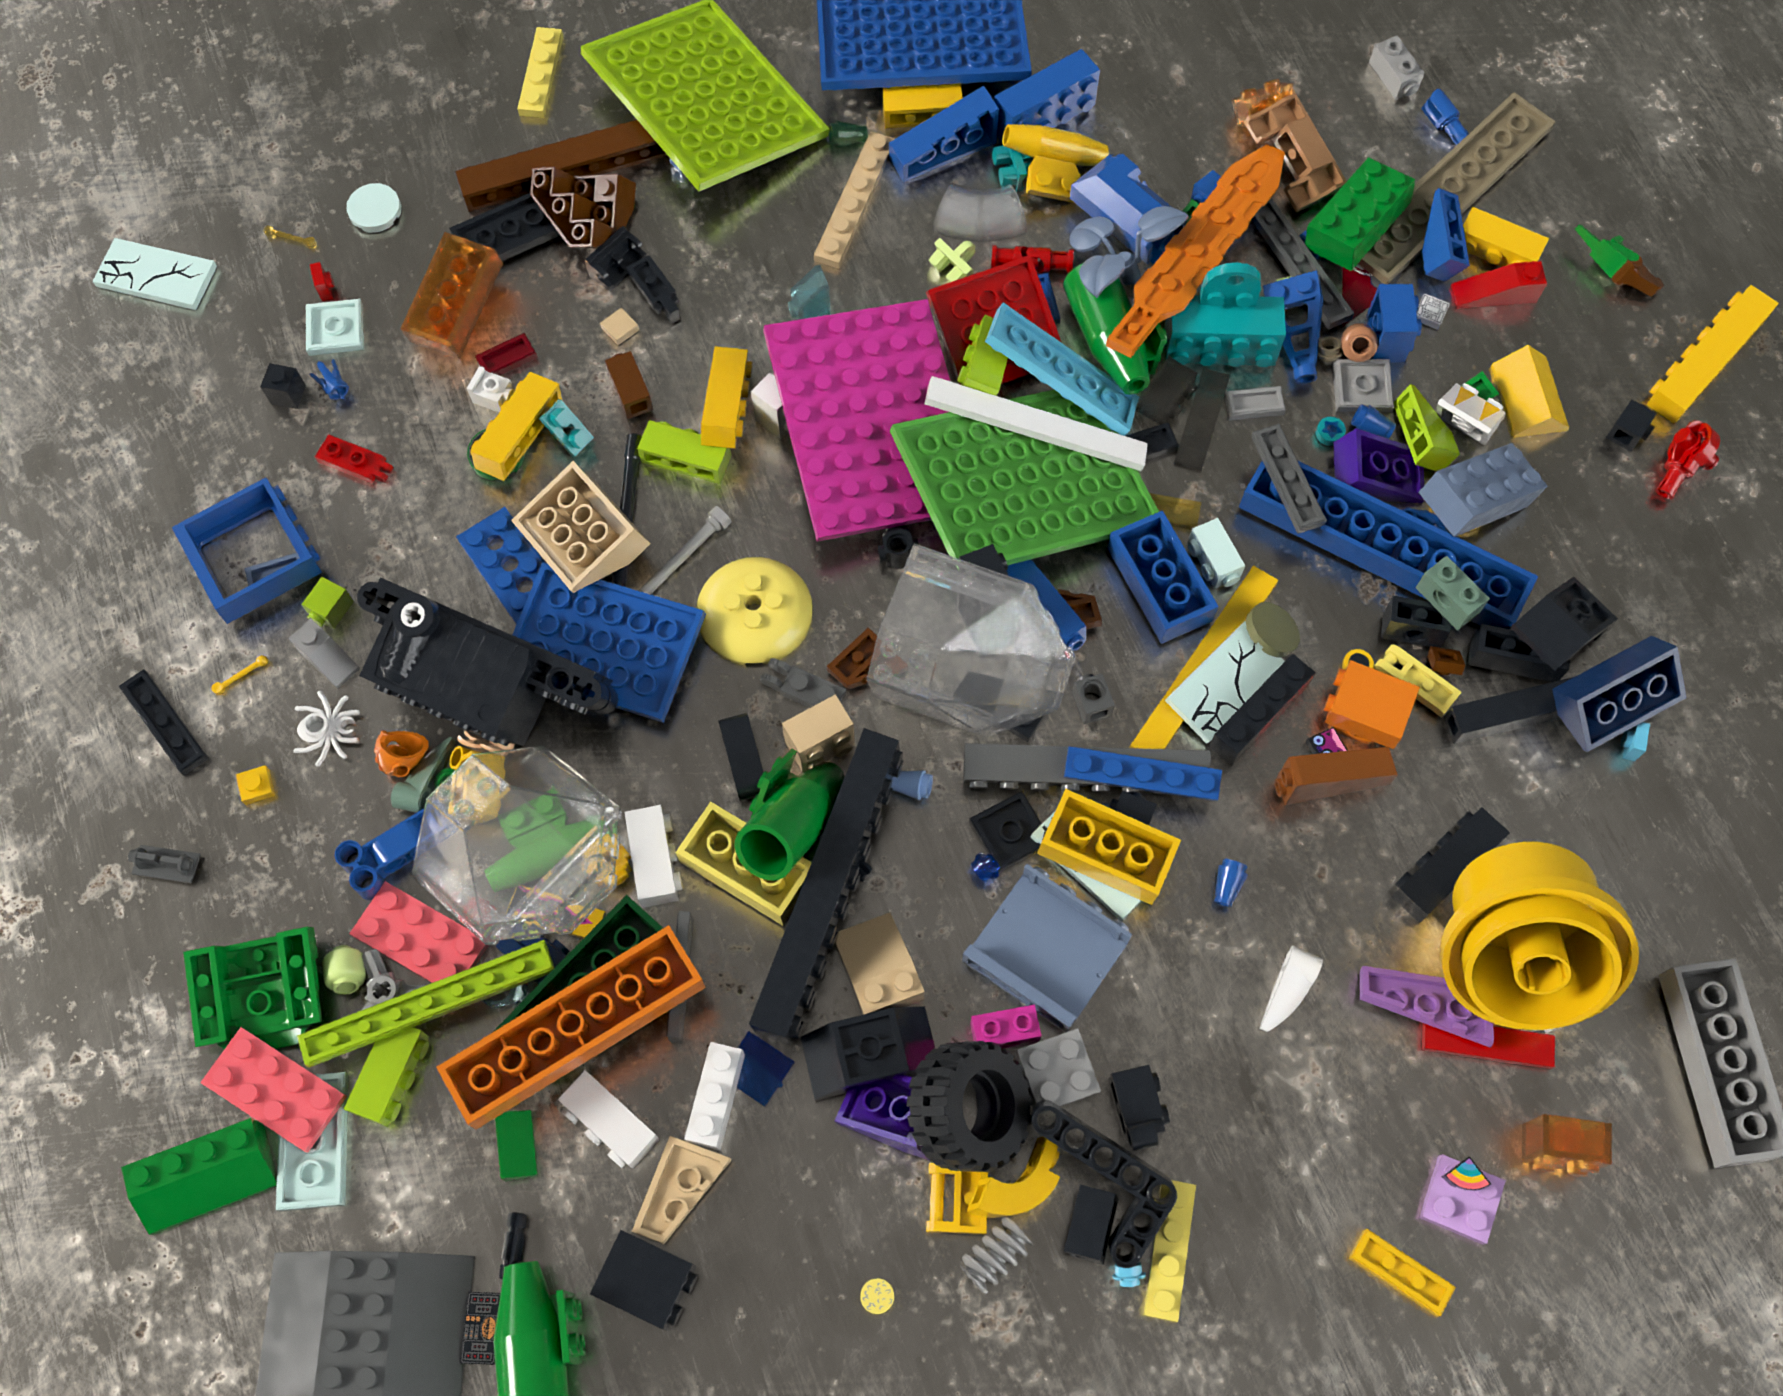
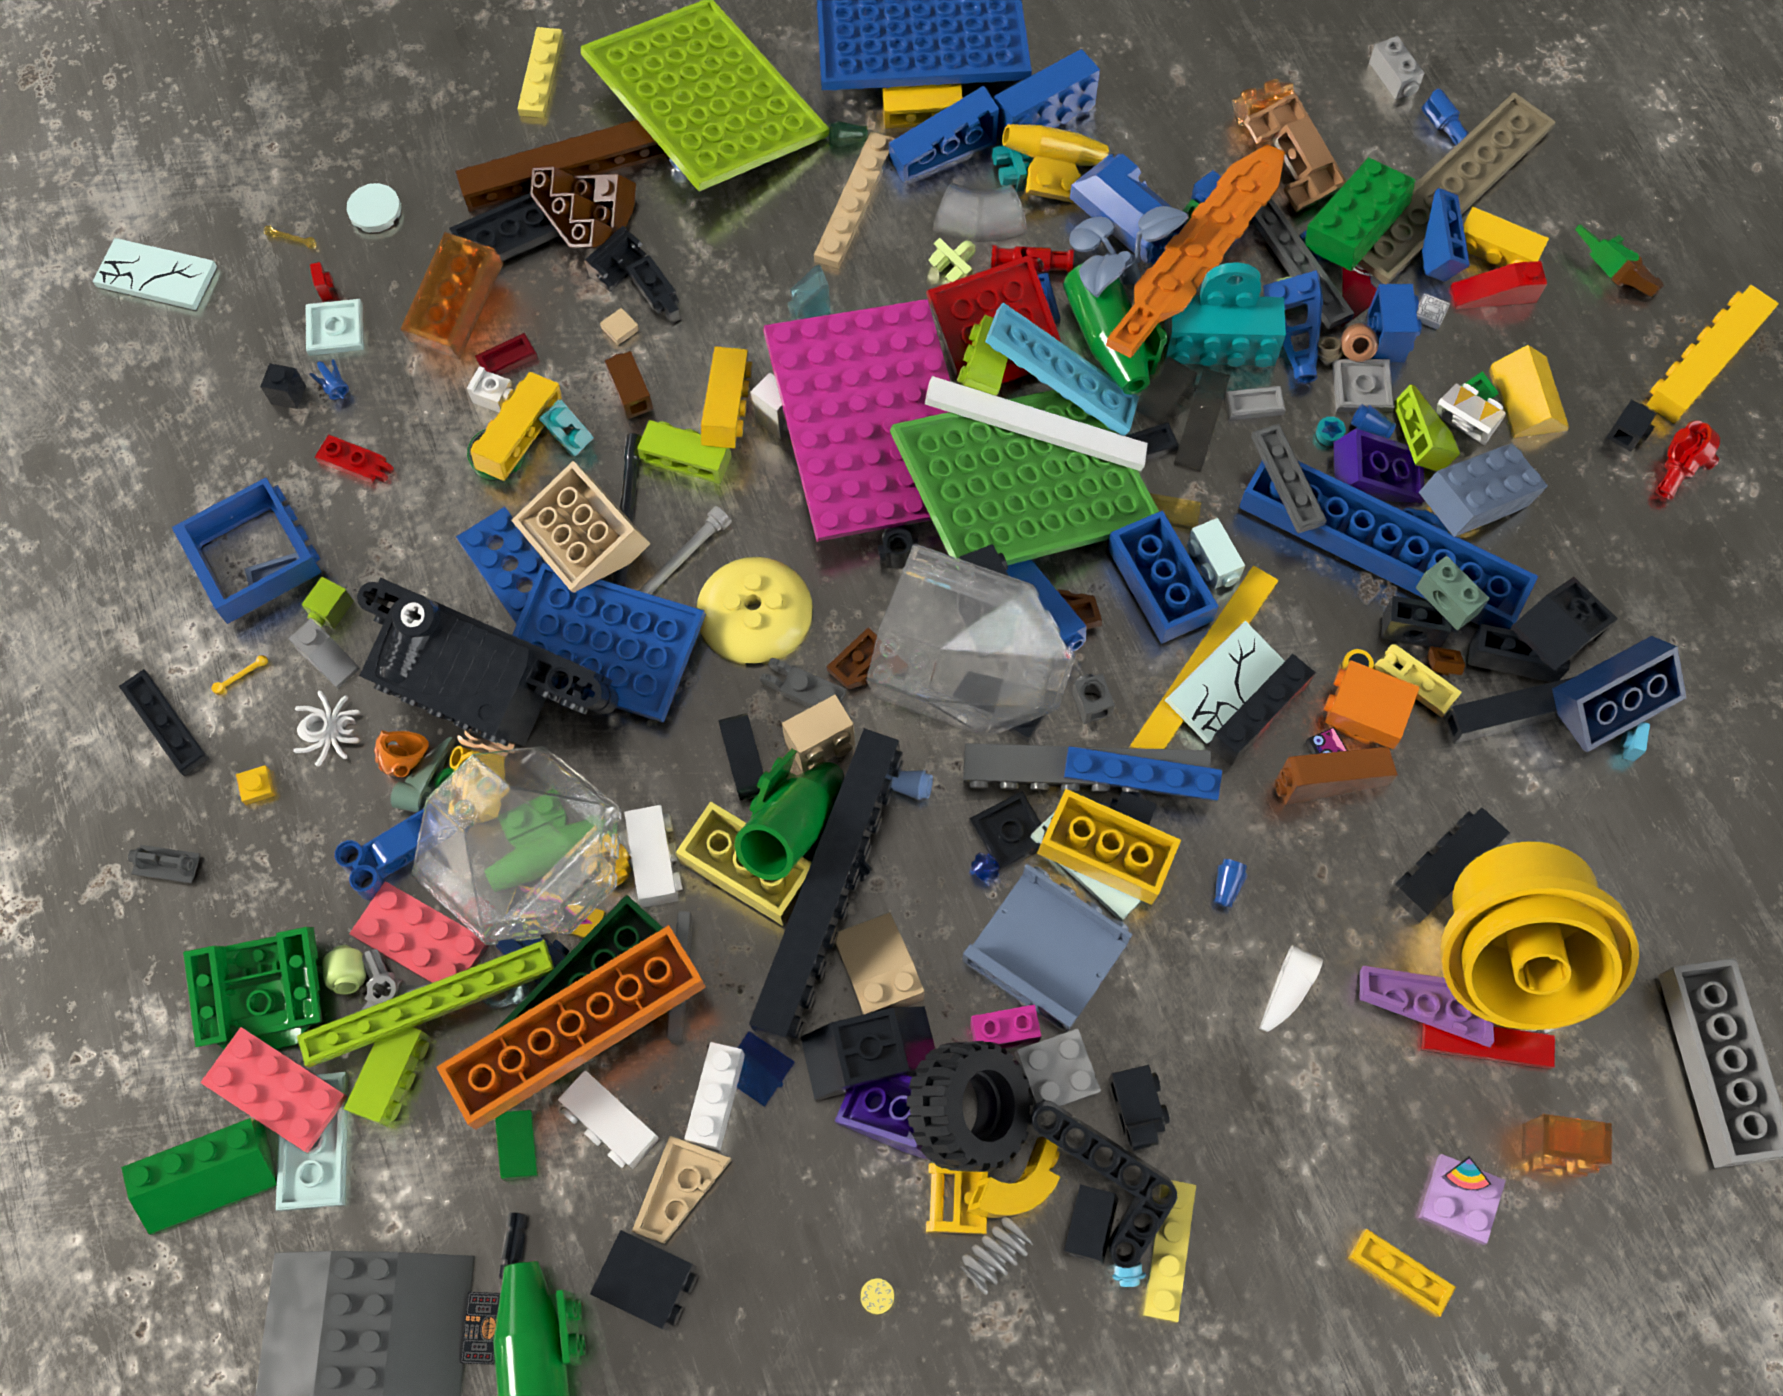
olive tile [1246,602,1300,658] -> none

